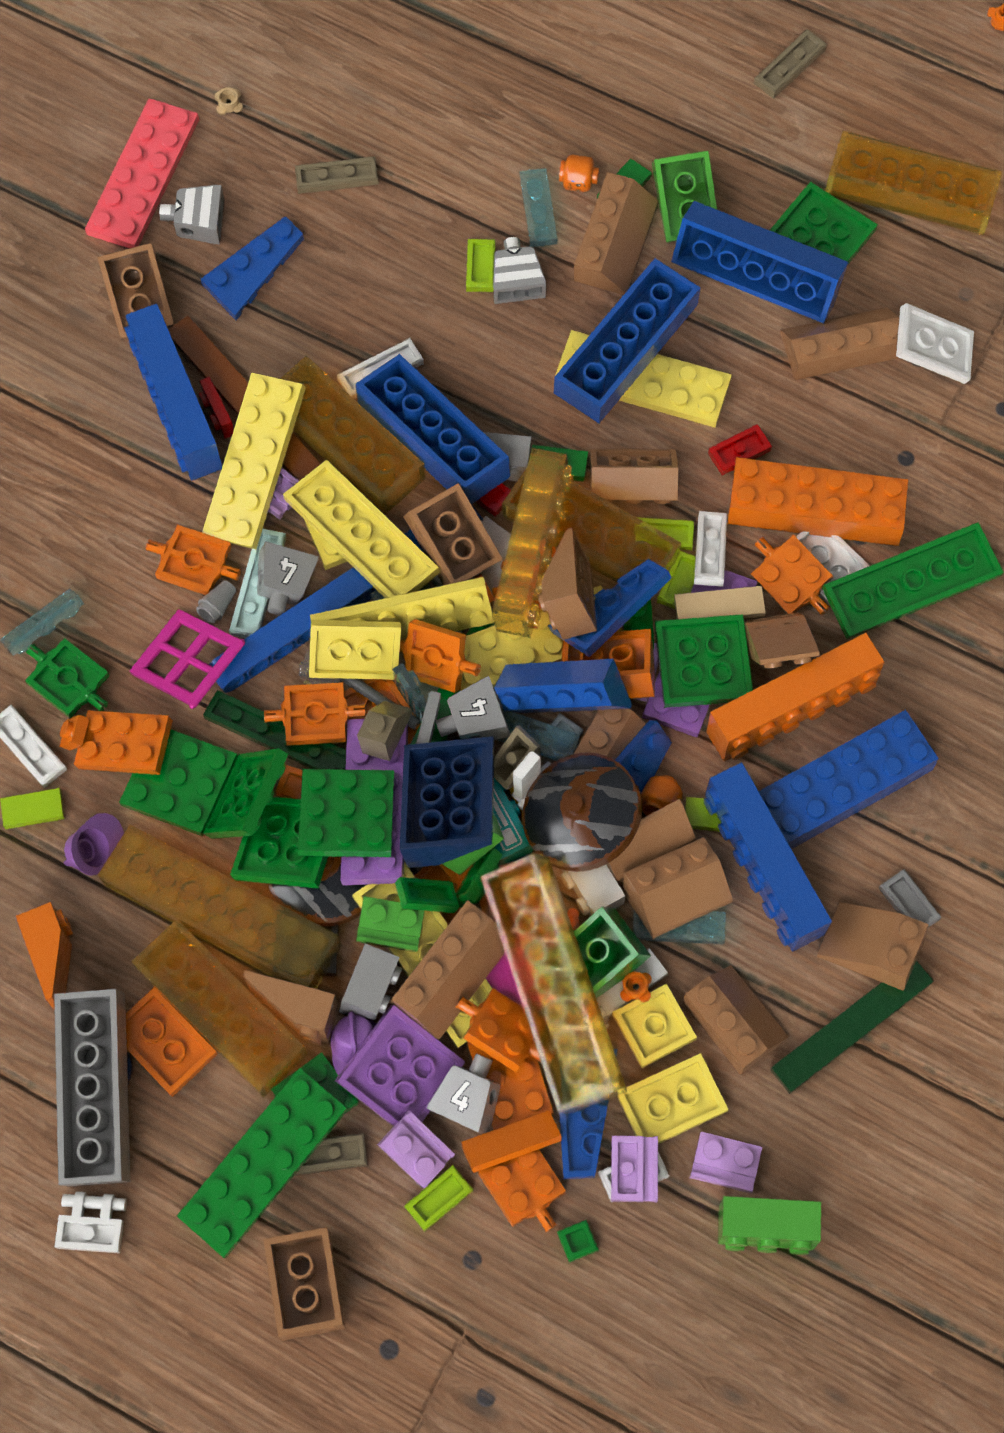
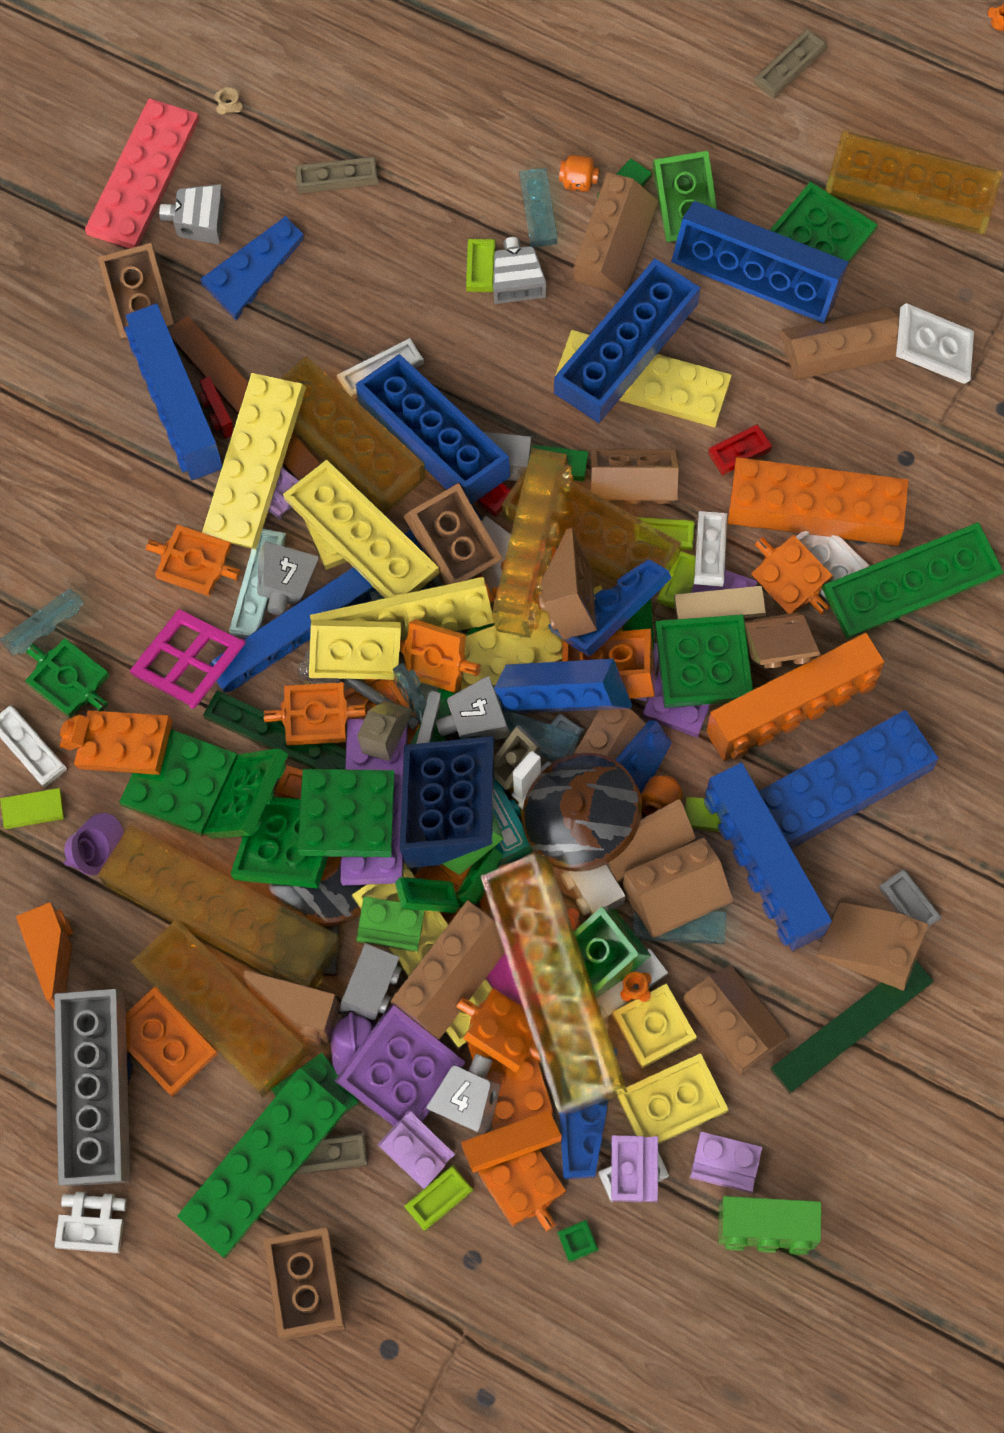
light grey cone [196,580,236,623] -> none

